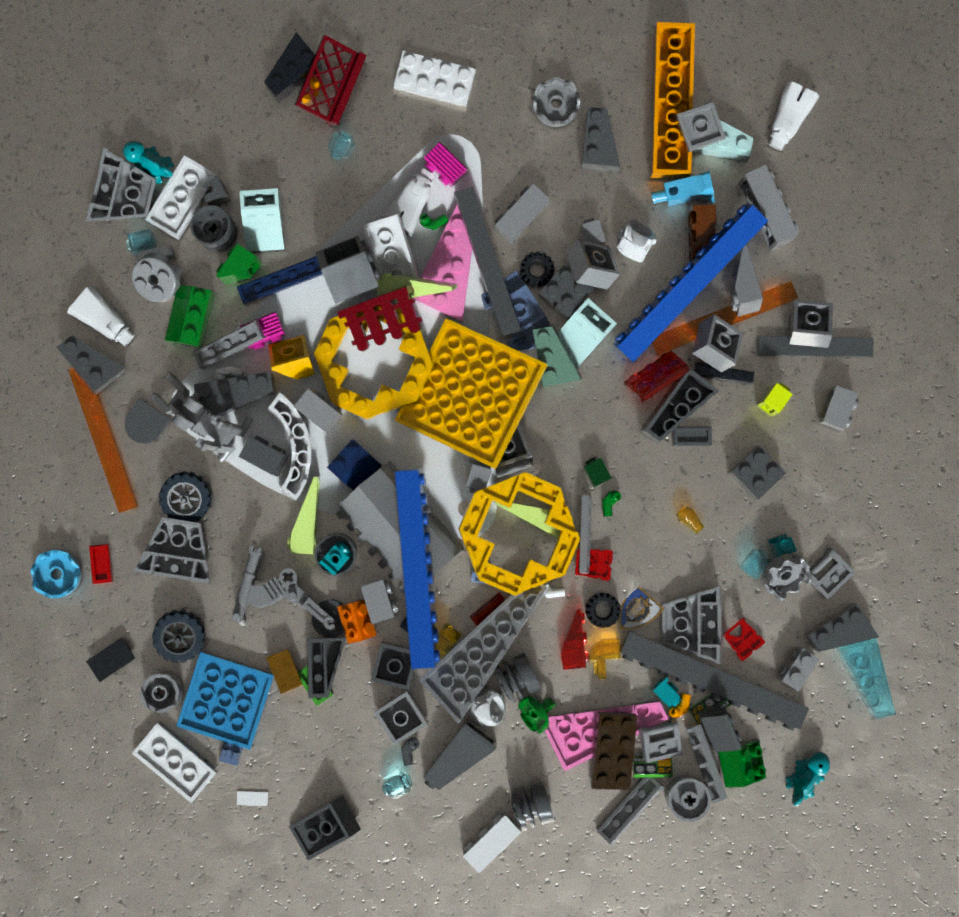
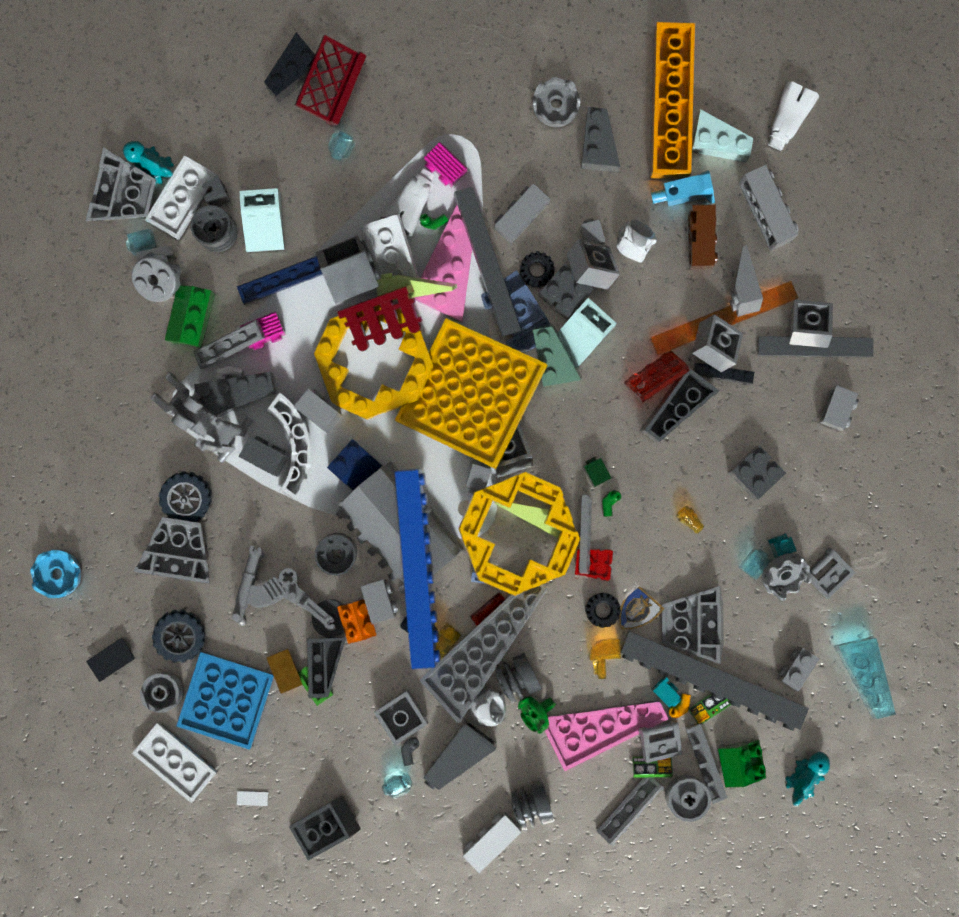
dark grey wedge [57,335,126,395] -> none
white piece [67,285,135,346] -> none
clear orange tile [68,369,139,513] -> none
red tile [89,544,113,584] -> none
dark grey tile [125,398,171,444] -> none
green slope [216,244,262,284] -> none
sand blue tile [219,742,243,766] -> none
yellow slope [268,334,315,380] -> none
yellowish green slope [287,477,320,554] -> none
light orange arm [302,77,320,104] -> none
teal brick [319,542,352,575] -> none
dark grey brick [371,641,415,690] -> none
white plate [393,51,476,107] -> none
white arm [544,582,565,598] -> none
clear red slope [560,609,589,670] -> none
dark brown plate [591,712,637,790] -> none
blue brick [613,203,768,362] -> none
dark grey tile [673,426,712,446] -> none
light grey plate [676,102,726,152] -> none
dark grey slope [696,703,742,752] -> none
red piece [723,618,765,661] -> none
neon yellow brick [757,383,793,416] -> none
dark grey wedge [804,603,879,652] -> none

